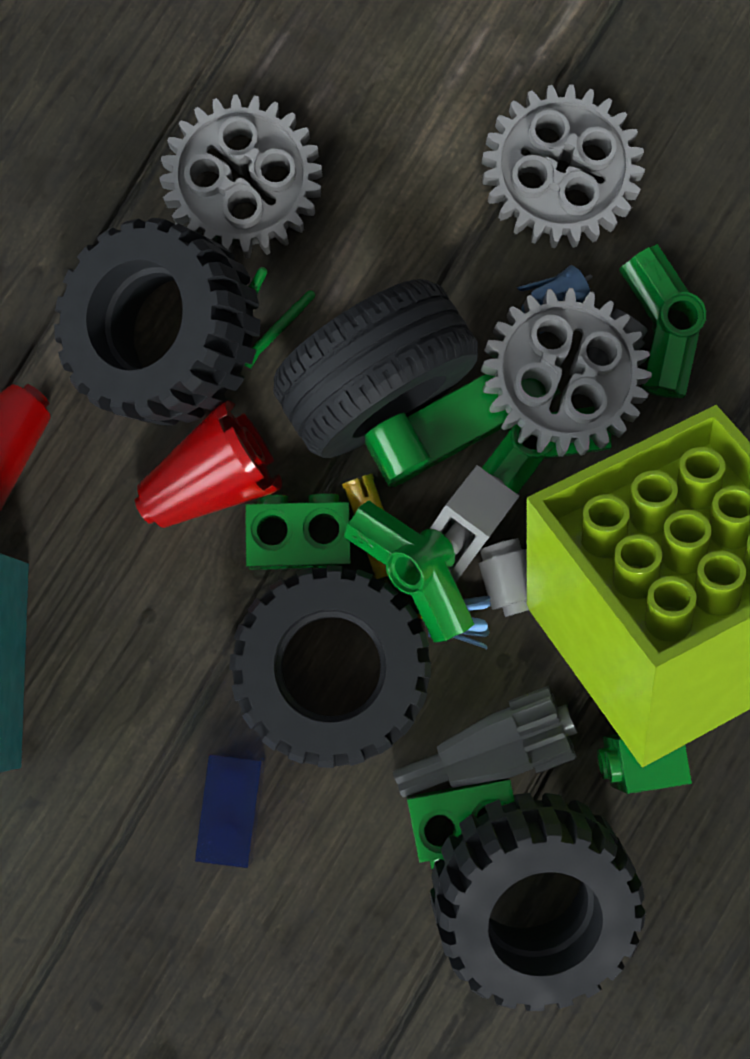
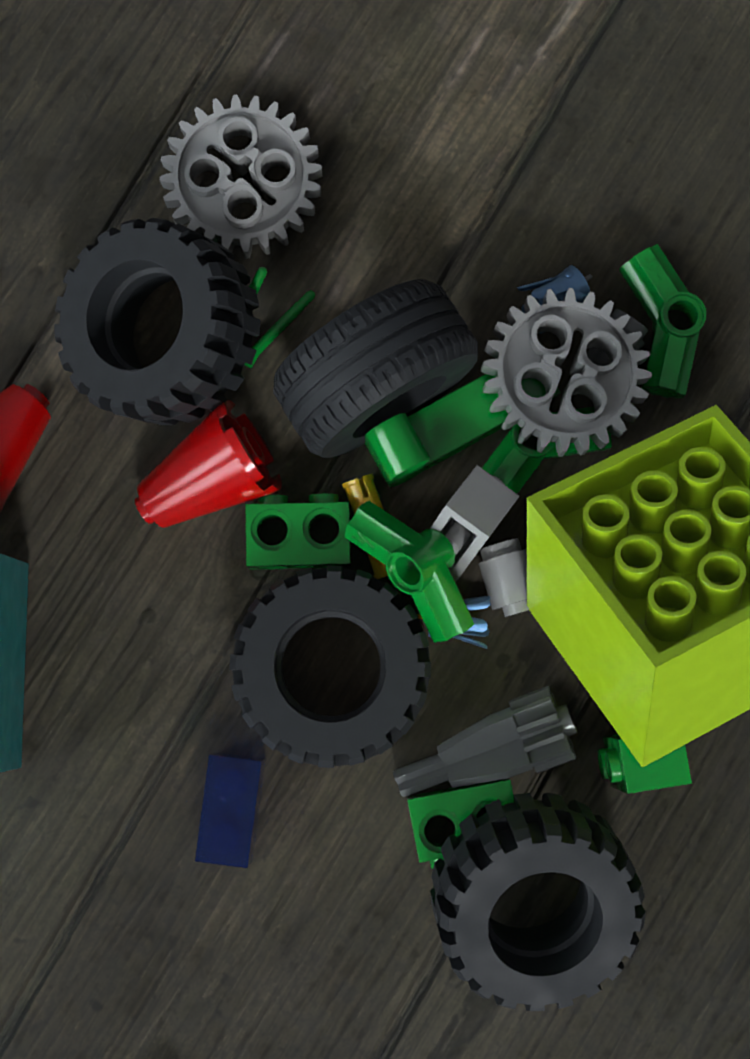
light grey gear [481,84,645,248] -> none

